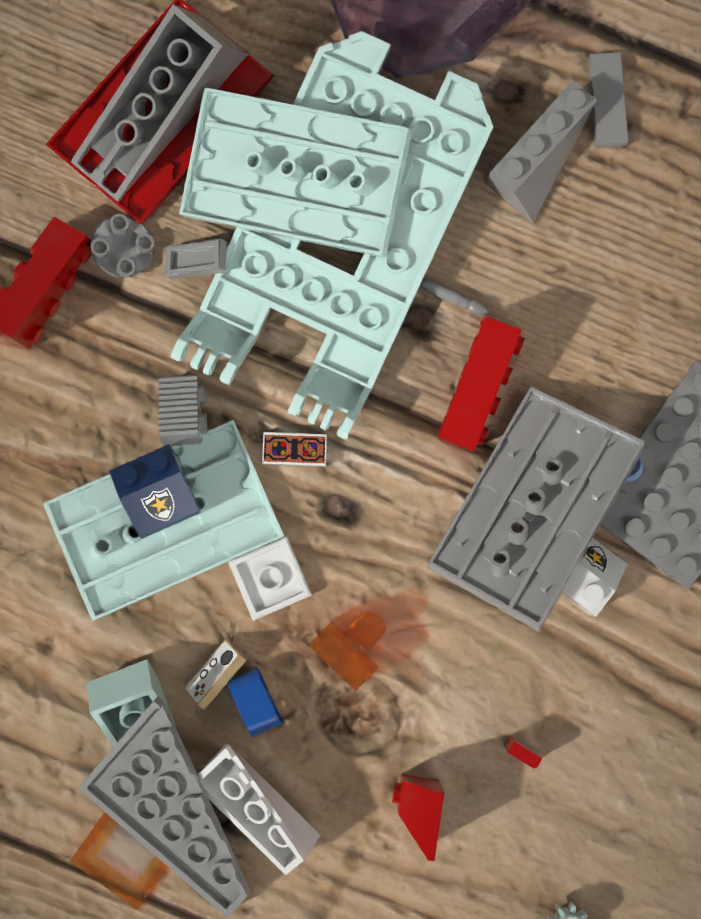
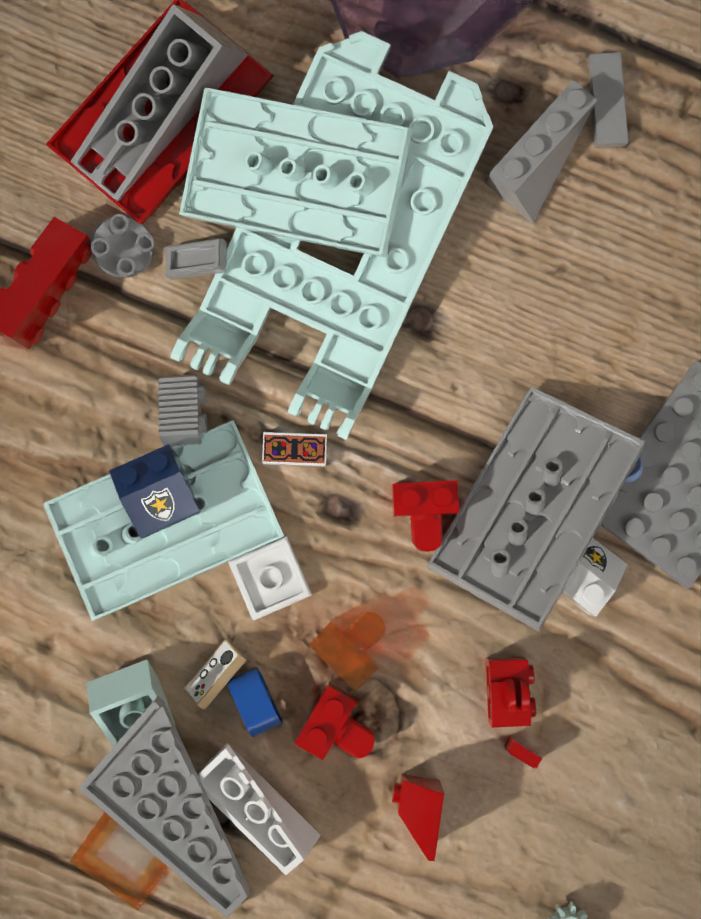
light grey piece [420,279,490,316] -> none
red wedge [438,315,525,451] -> none
none -> red brick [294,682,374,761]
none -> red brick [391,480,459,552]
none -> red brick [485,657,536,728]

